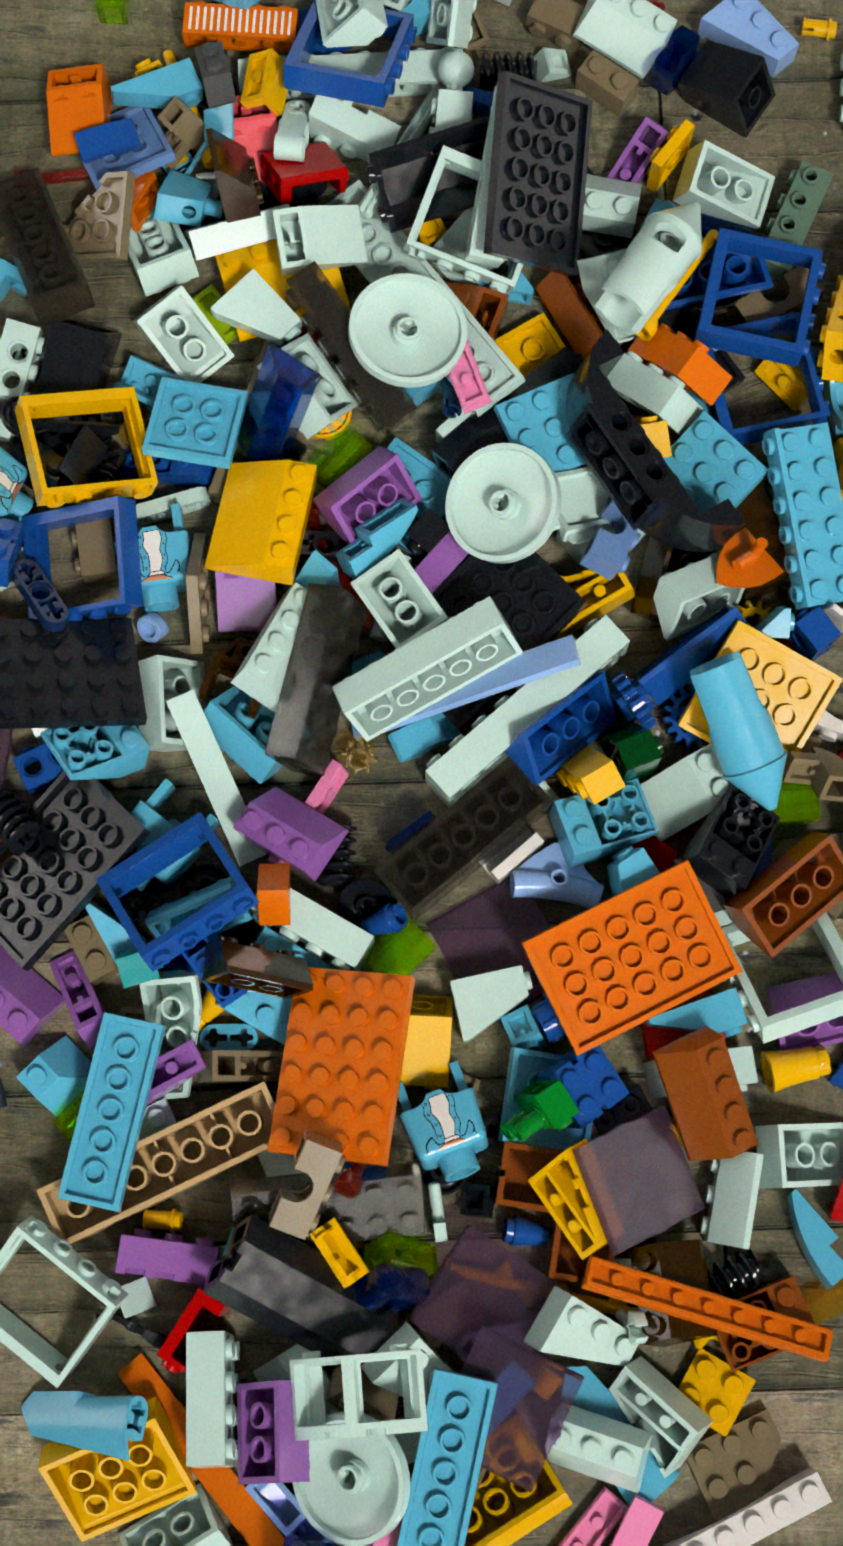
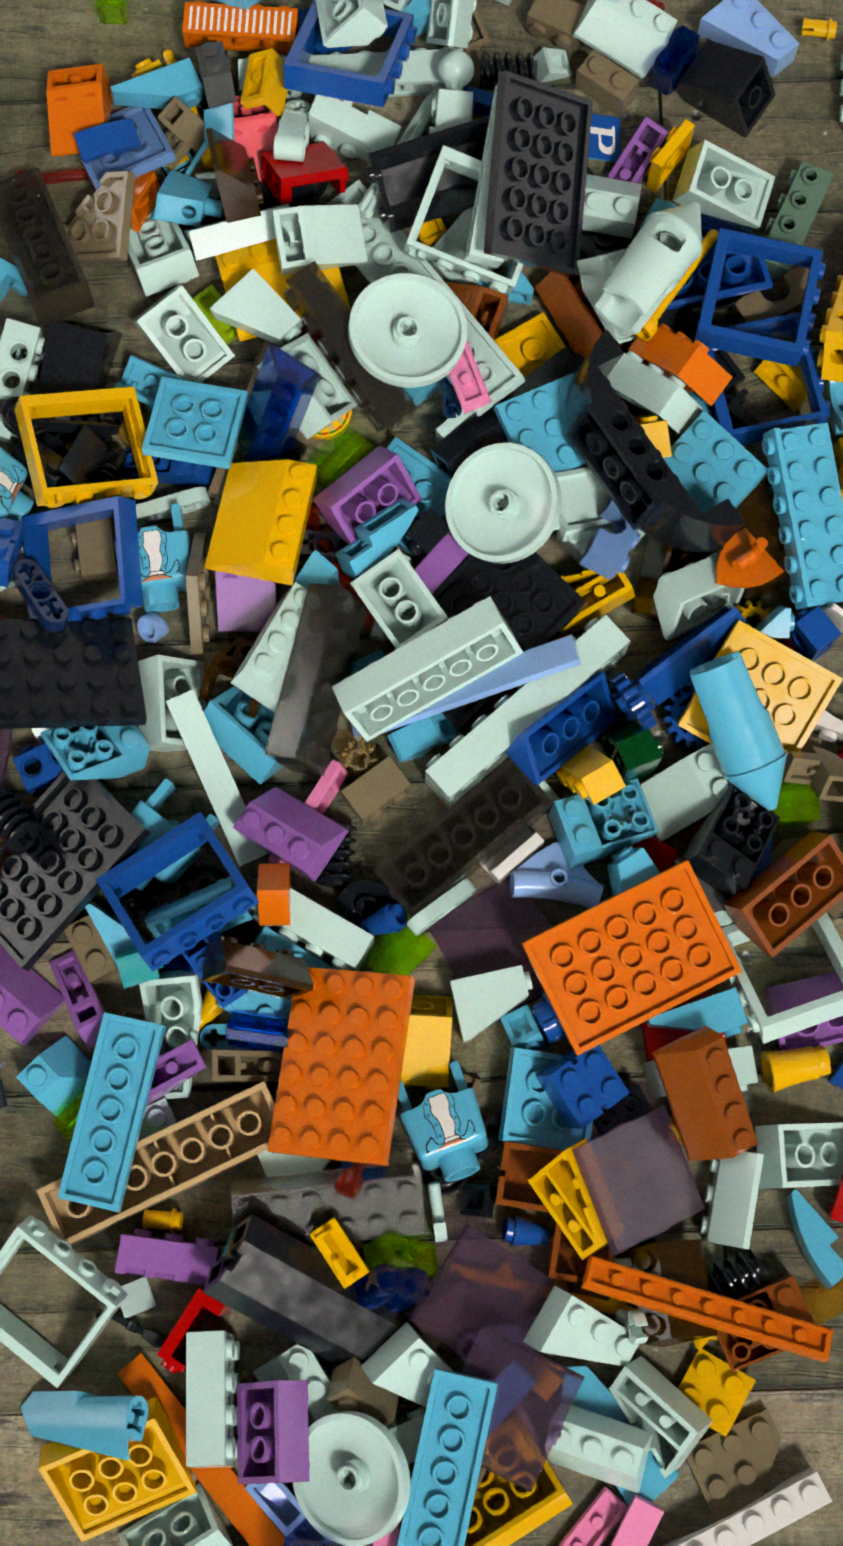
arch [269,1130,346,1240] -> none
light aqua window [289,1343,428,1441] -> none
clear blue piece [385,810,436,854] -> none
green brick [500,1079,580,1142] -> none
none -> clear blue panel [226,1011,290,1053]
none -> dark tan brick [341,756,411,824]
none -> light aqua beam [406,877,477,936]
none -> blue piece [588,114,621,163]
none -> black bracket [726,388,759,429]

